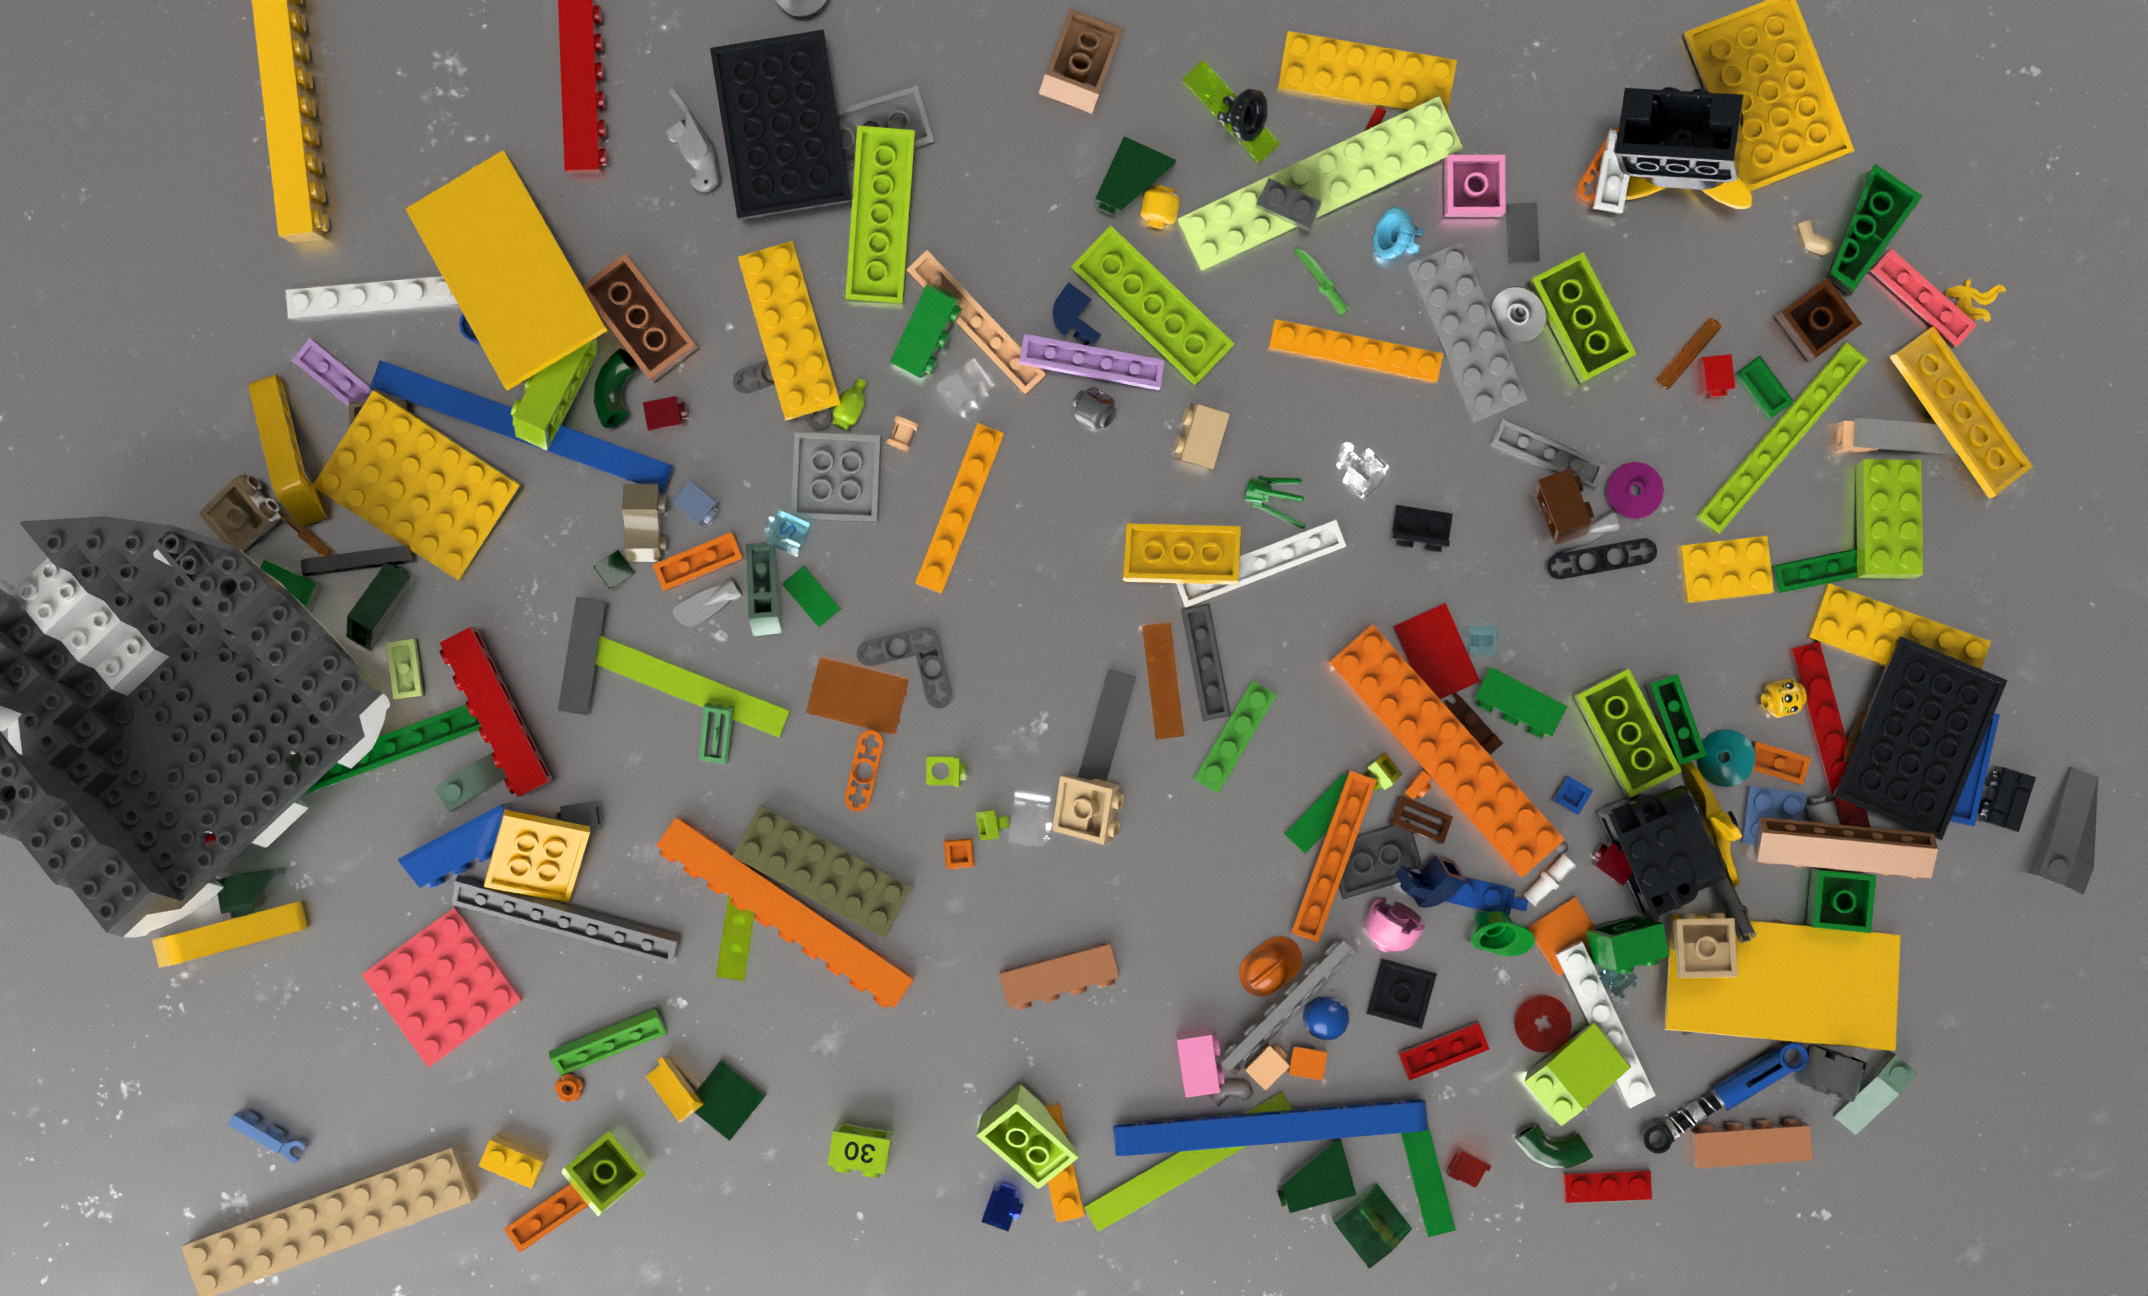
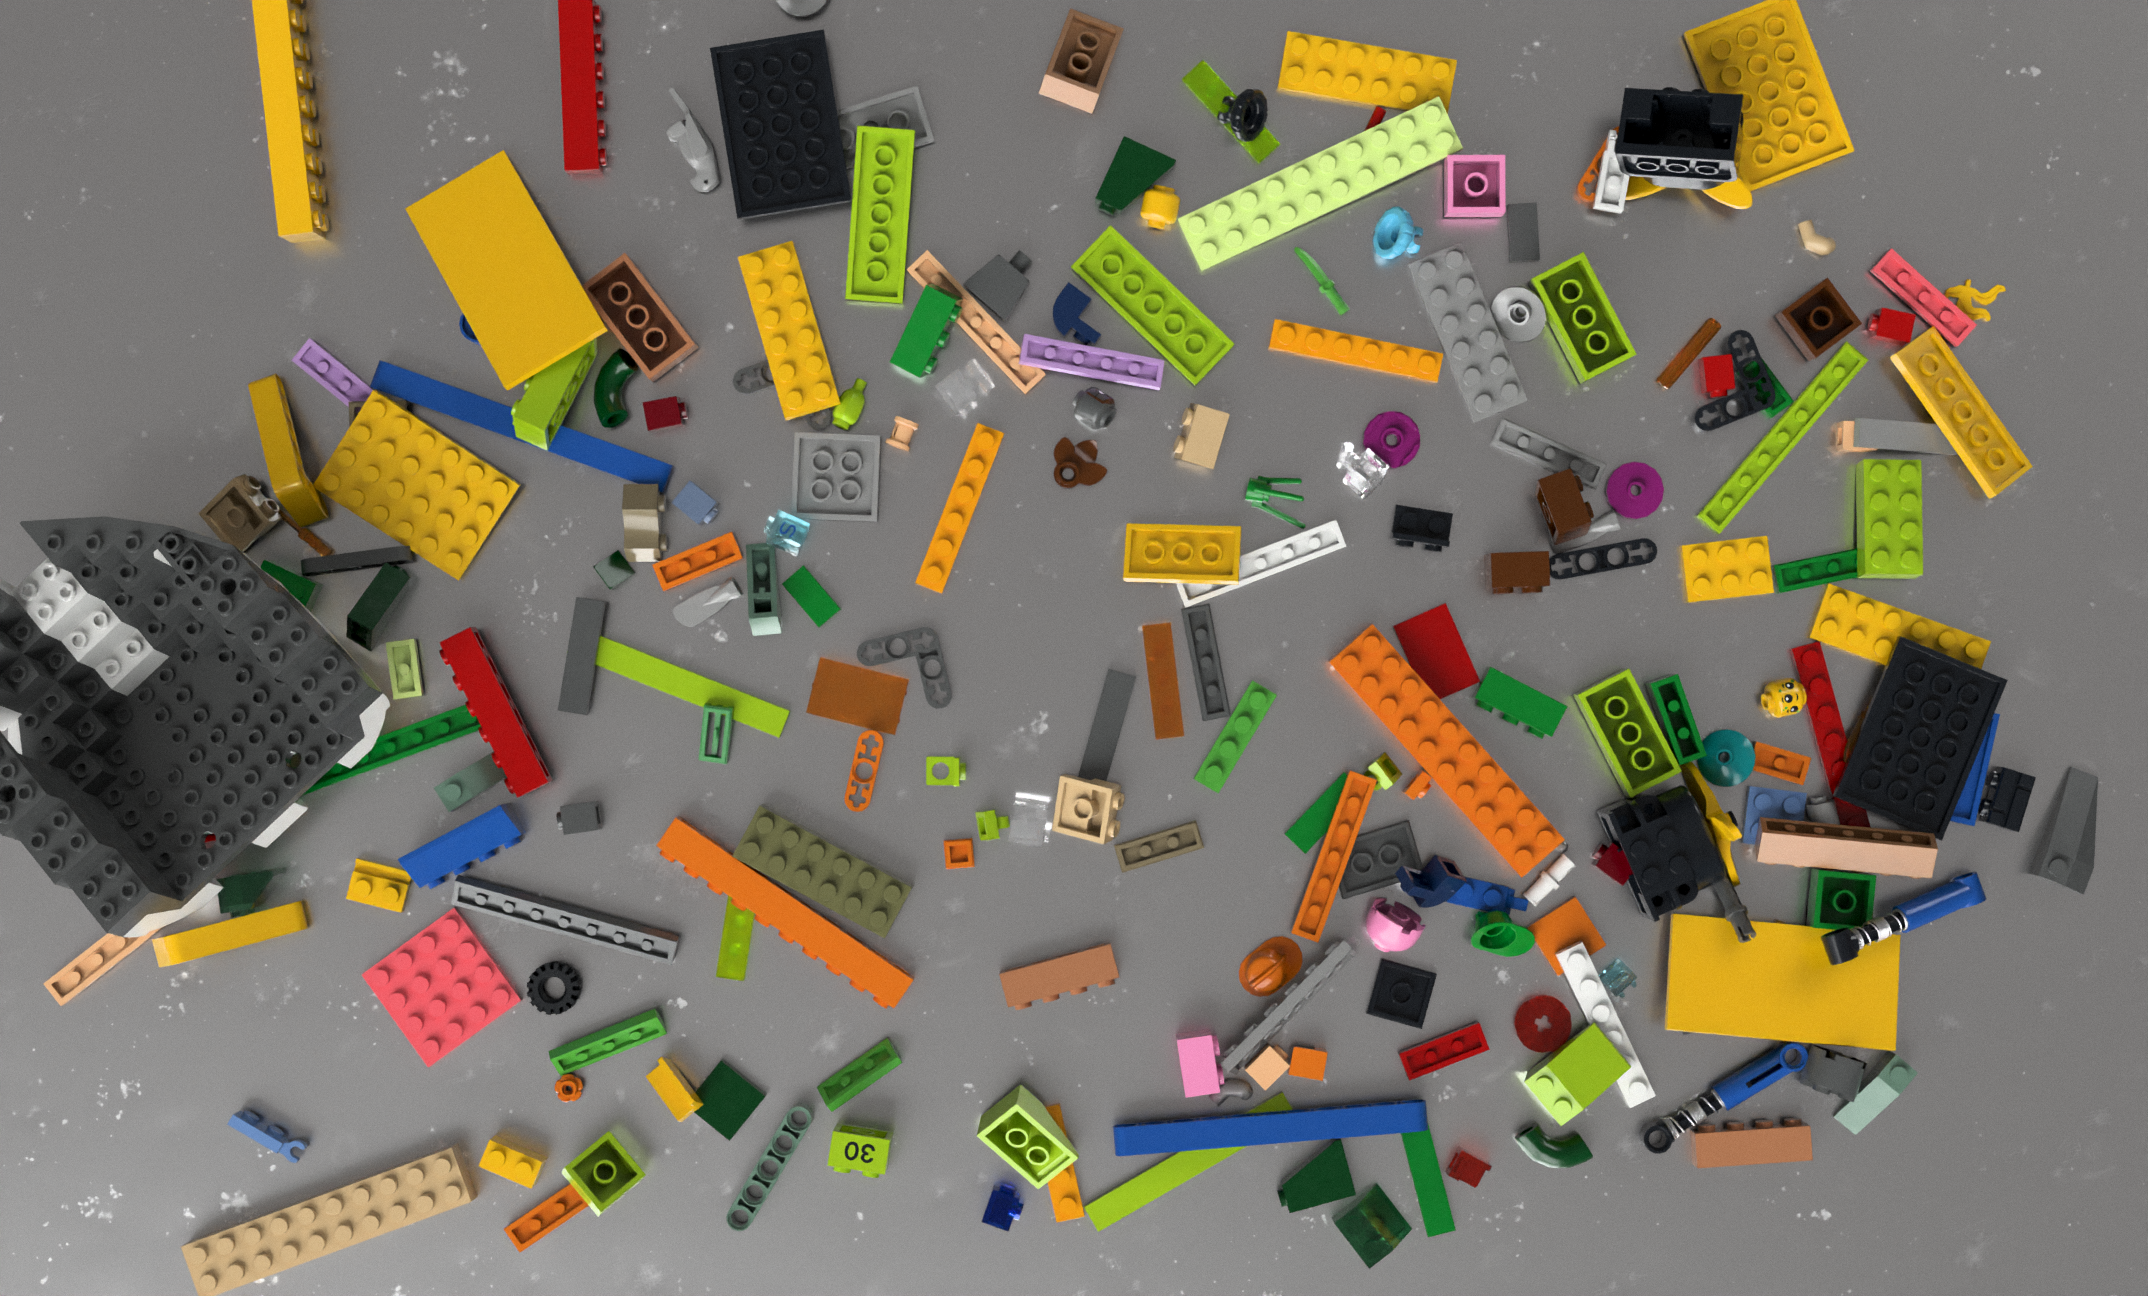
white plate [286,276,458,319] -> none
yellow plate [484,810,590,903] -> none
dark grey brick [1257,178,1322,232] -> none
blue hair [1302,996,1350,1040] -> none
reddish brown tile [1389,796,1453,844] -> none
reddish brown piece [1444,693,1503,755] -> none
clear light blue tile [1468,626,1499,655] -> none
blue plate [1553,776,1593,815] -> none
red plate [1563,1169,1652,1203] -> none
green brick [1586,915,1669,974] -> none
tan plate [1672,913,1738,978] -> none
green wedge [1828,163,1923,296] -> none
none -> light nougat plate [43,926,165,1006]
none -> yellow plate [346,858,411,913]
none -> black tyre [527,961,582,1015]
none -> sand green beam [726,1103,814,1231]
none -> bright green plate [817,1038,903,1112]
none -> dark grey torso [963,250,1032,322]
none -> reddish brown plate [1054,437,1107,488]
none -> dark tan tile [1114,820,1204,873]
none -> magenta plate [1363,411,1420,468]
none -> reddish brown brick [1484,551,1550,594]
none -> black beam [1694,330,1776,431]
none -> piece [1821,872,1987,965]
none -> red brick [1868,307,1916,345]

